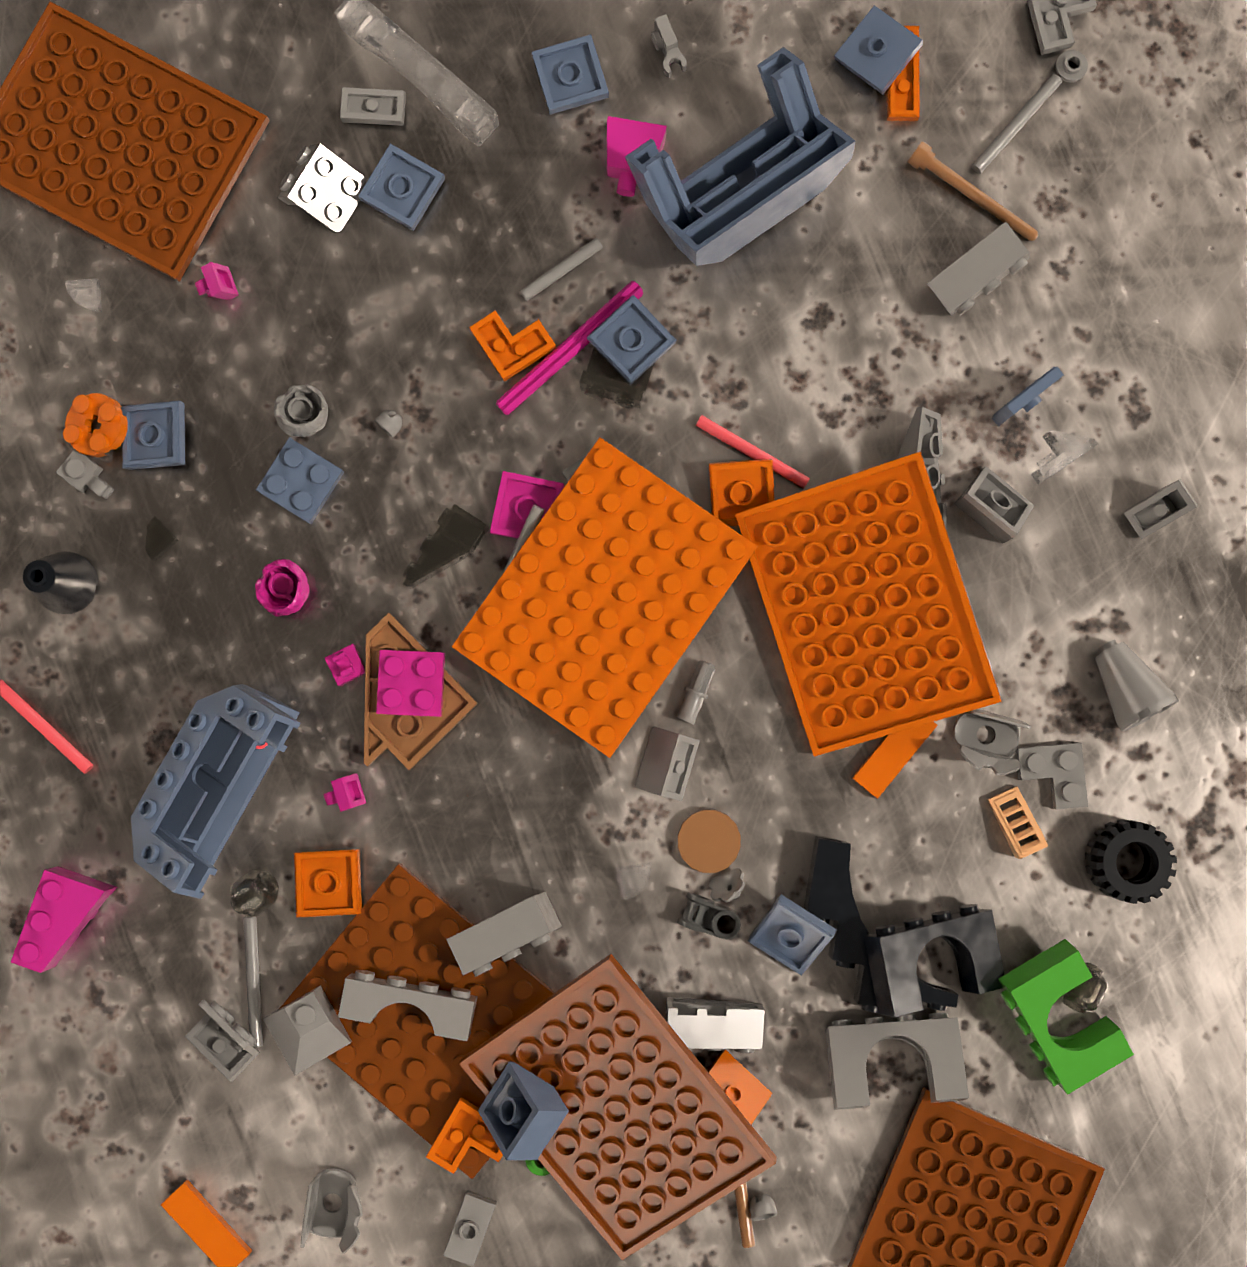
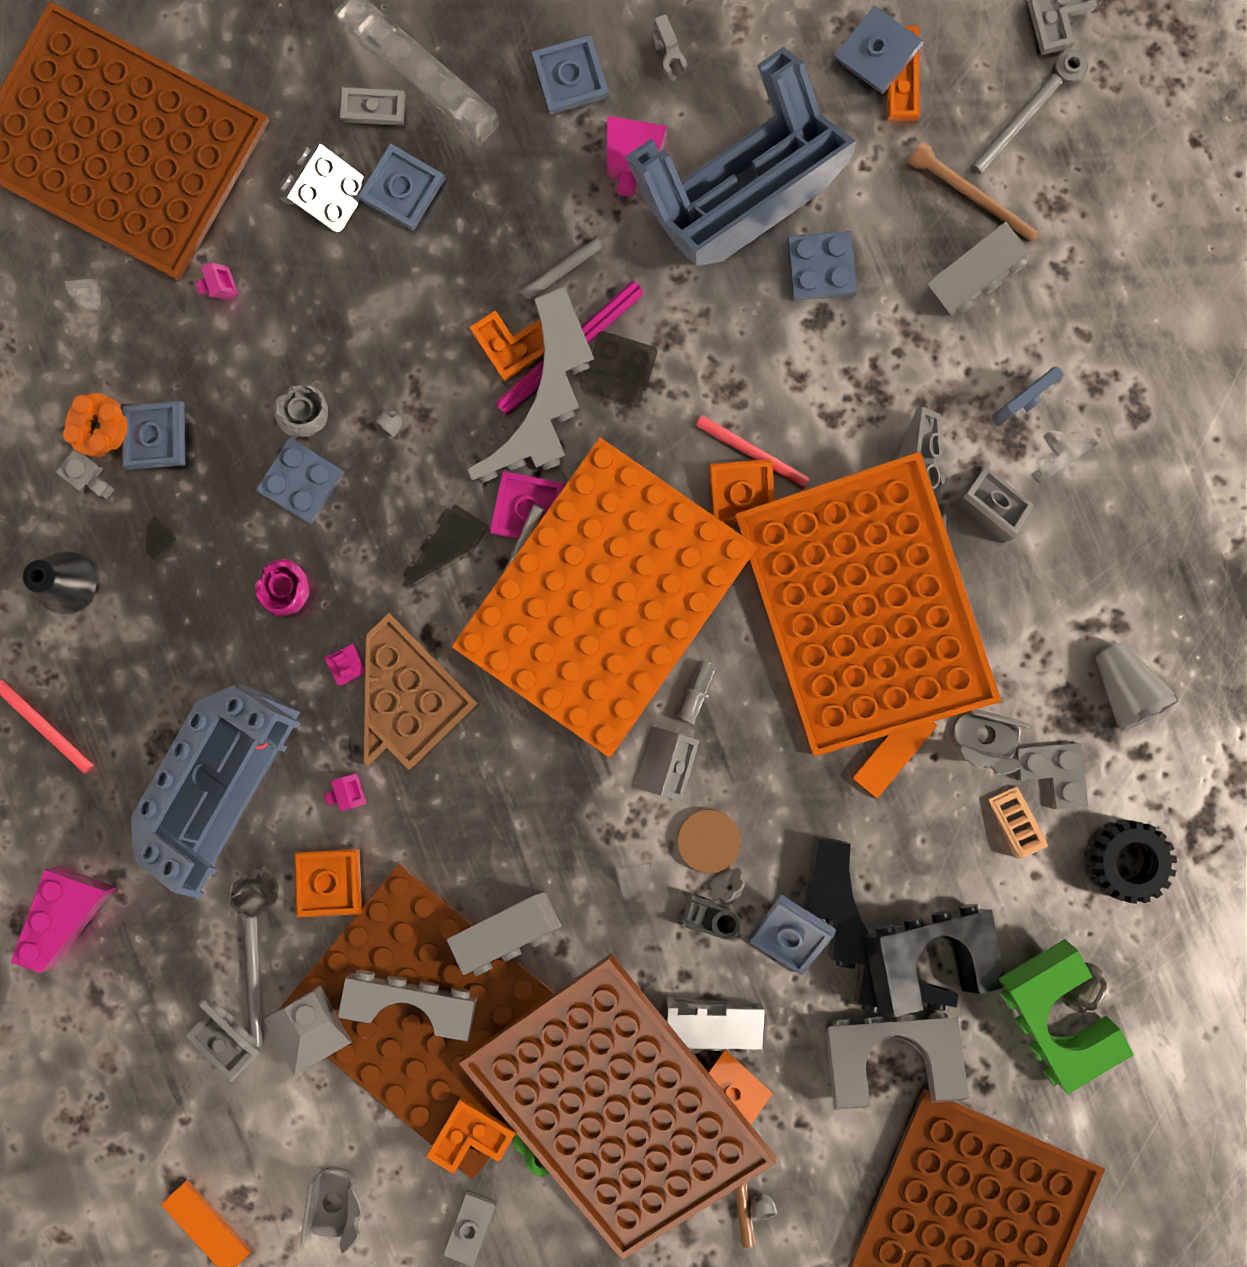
dark pink plate [376,650,445,717] -> none
sand blue slope [478,1062,569,1160] -> none
sand blue plate [587,295,677,385] -> none
light grey slope [1124,479,1198,540] -> none
none -> light grey arch [467,287,594,483]
none -> sand blue plate [788,231,857,301]

